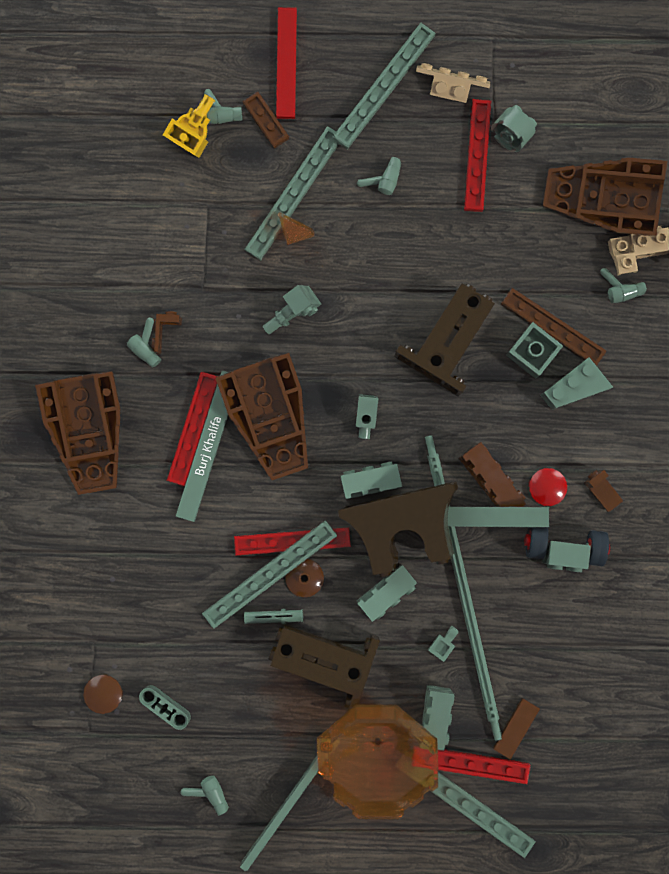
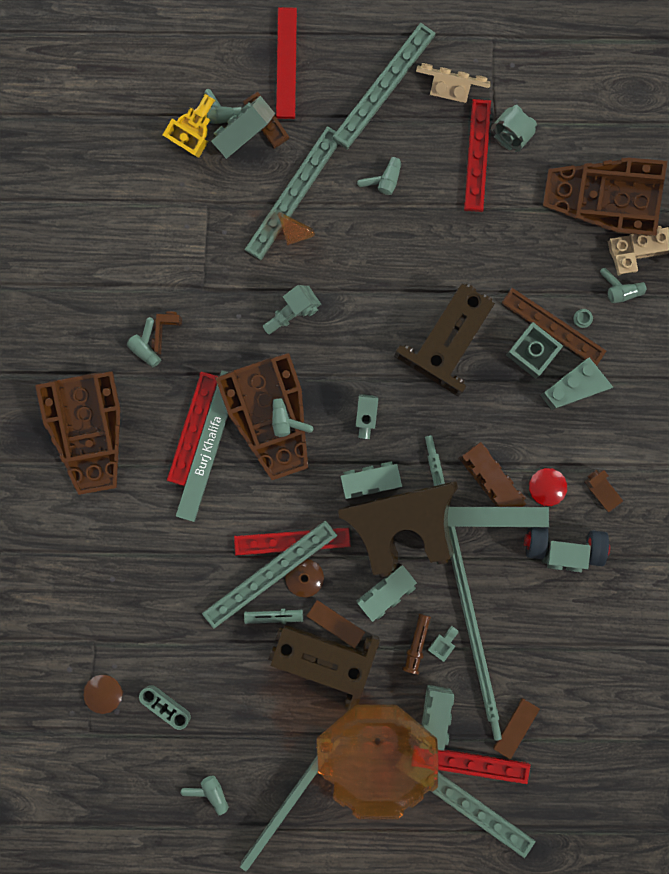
none -> sand green wedge [211,96,275,159]
none -> sand green piece [272,399,313,437]
none -> reddish brown tile [307,600,365,648]
none -> reddish brown pin [402,614,431,675]
none -> sand green plate [573,309,593,328]

